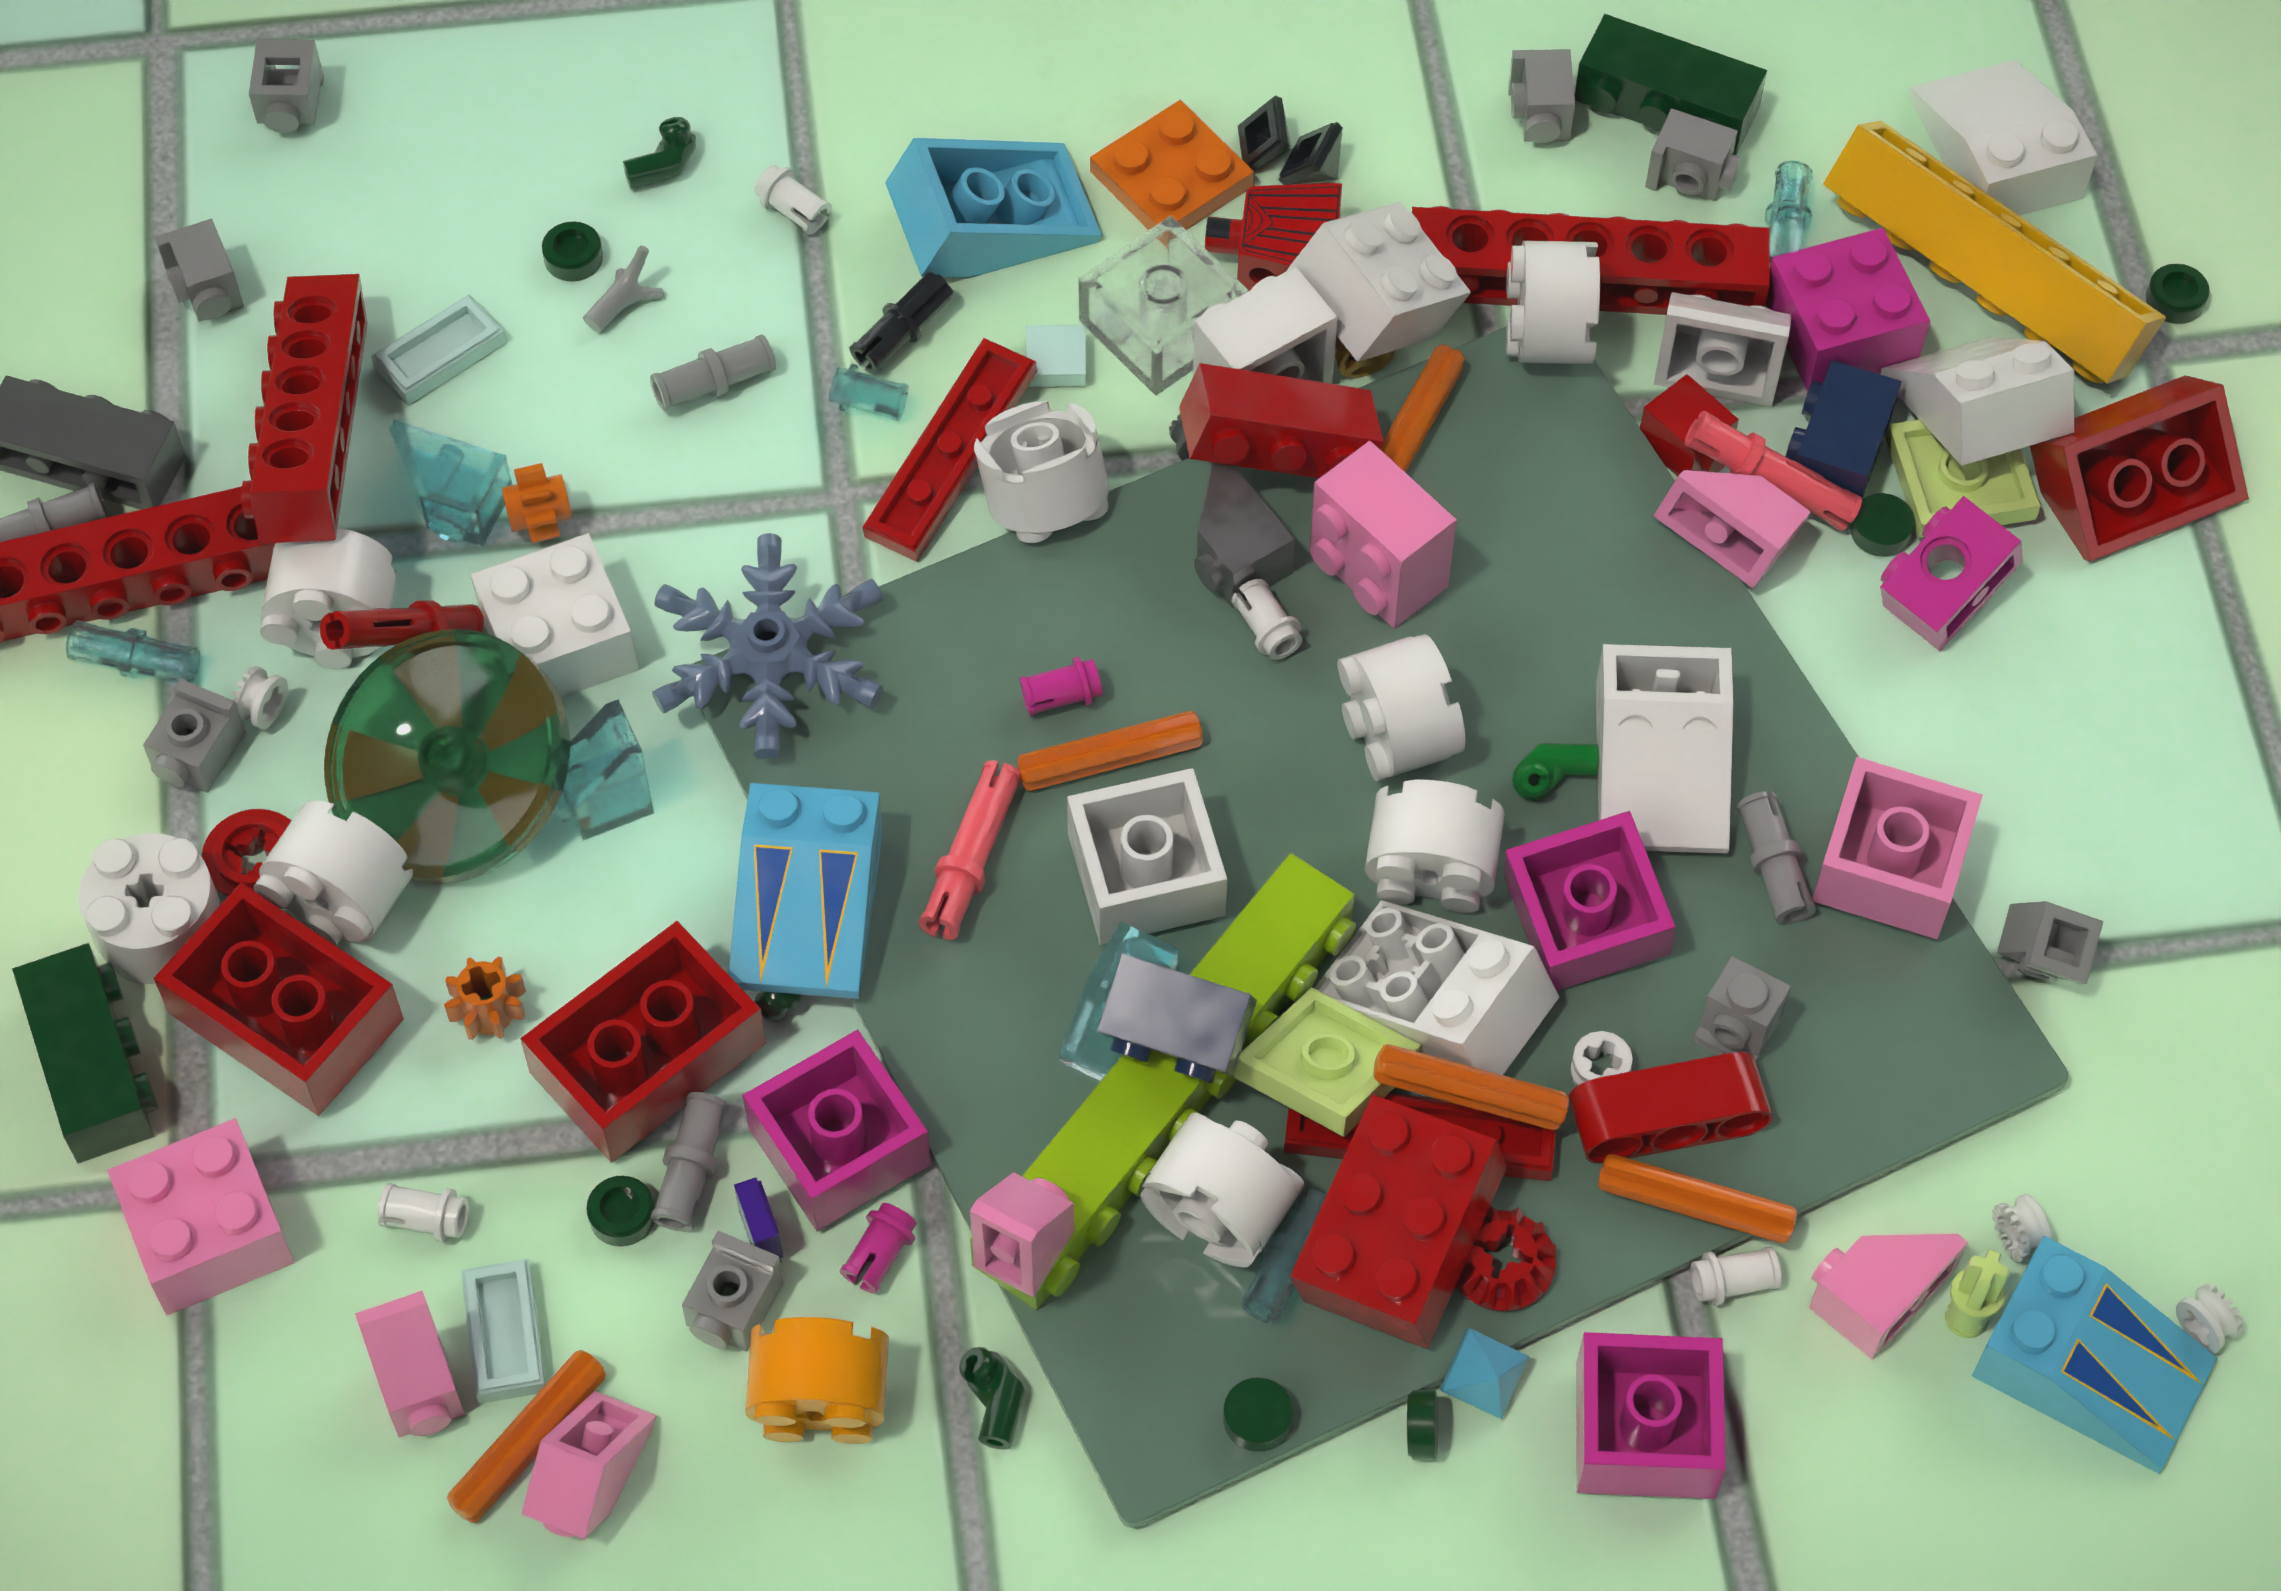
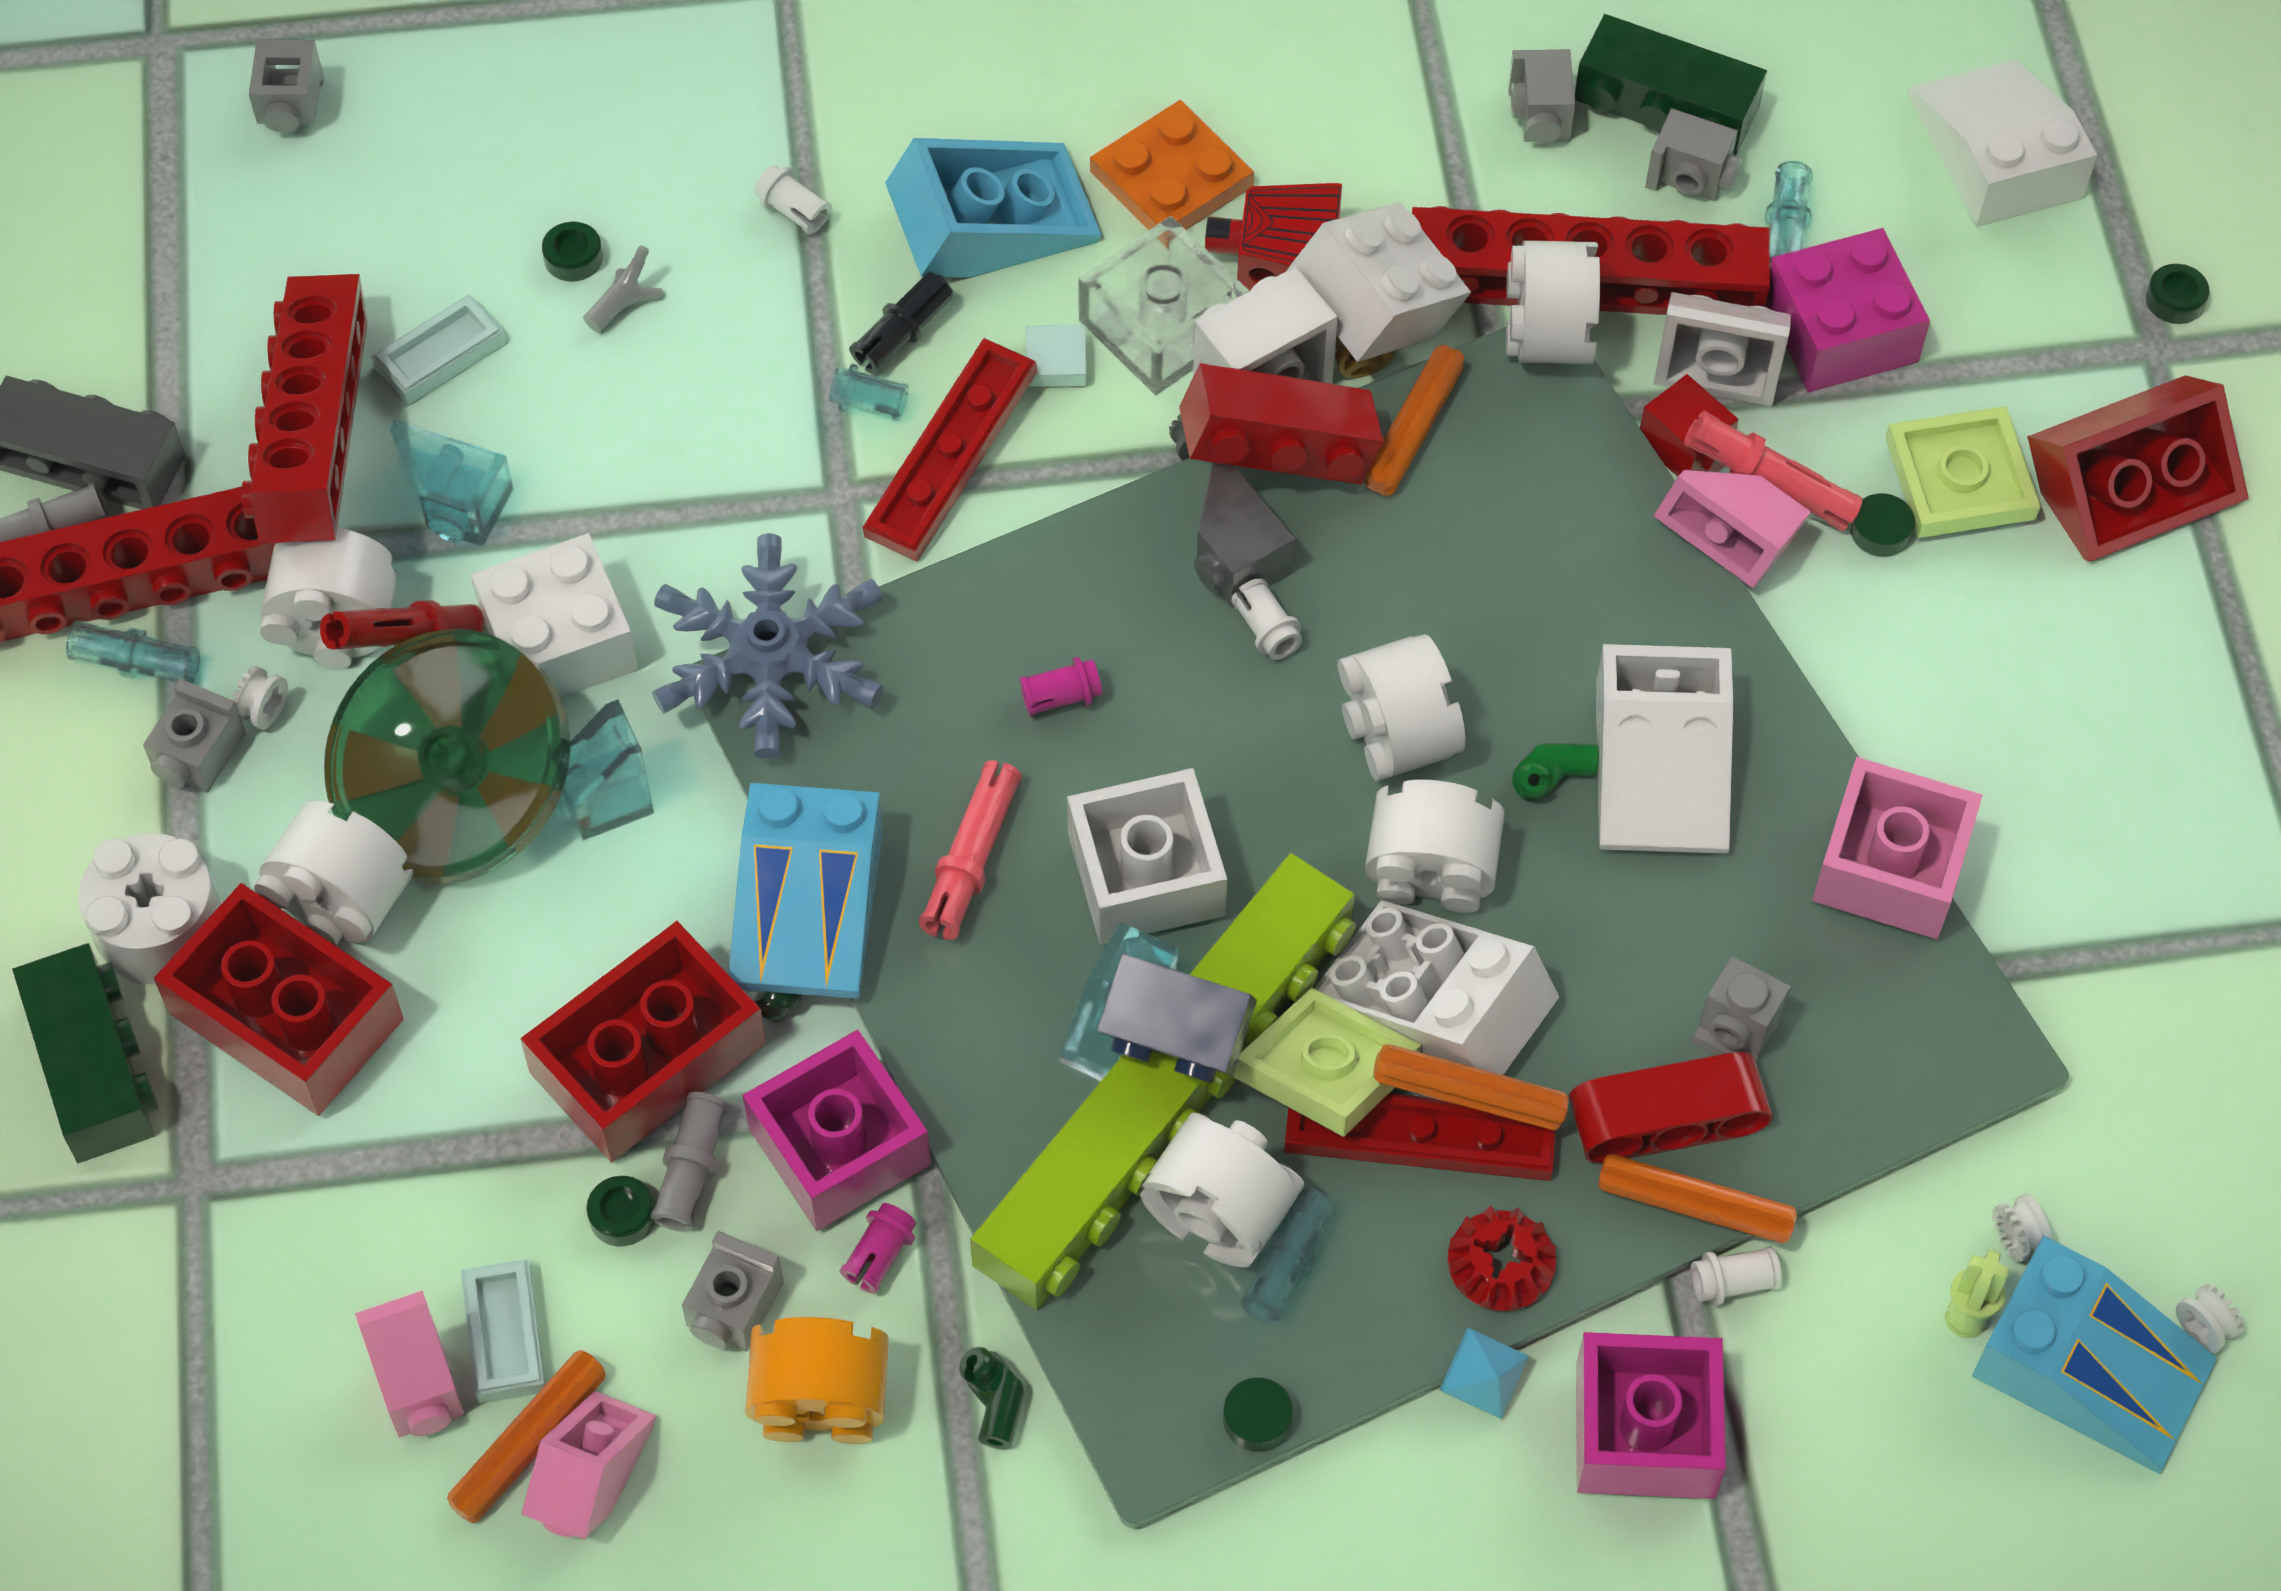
bright pink brick [107,1118,294,1316] -> none
light grey brick [155,218,244,322] -> none
red gear [201,809,291,896] -> none
white pin [377,1183,469,1243] -> none
orange gear [444,956,526,1040] -> none
orange gear [501,463,573,543] -> none
dark green arm [622,117,696,189] -> none
light grey pin [650,334,776,411] -> none
dark purple tile [734,1177,784,1263] -> none
bright pink slope [970,1172,1074,1297] -> none
white brick [974,401,1109,543] -> none
orange axle [1017,711,1203,791] -> none
black slope [1237,95,1292,172] -> none
black slope [1278,122,1343,185] -> none
red brick [1290,1094,1507,1349] -> none
bright pink brick [1310,440,1457,629] -> none
dark green tile [1407,1390,1438,1460] -> none
dark pink brick [1504,811,1676,991] -> none
white bush [1570,1031,1633,1086] -> none
light grey pin [1737,791,1816,924] -> none
dark blue brick [1785,360,1902,499] -> none
bright pink slope [1809,1234,1968,1360] -> none
yellow brick [1822,120,2166,384] -> none
dark pink brick [1880,496,2023,651] -> none
white slope [1881,336,2074,466] -> none
light grey brick [1997,901,2103,984] -> none

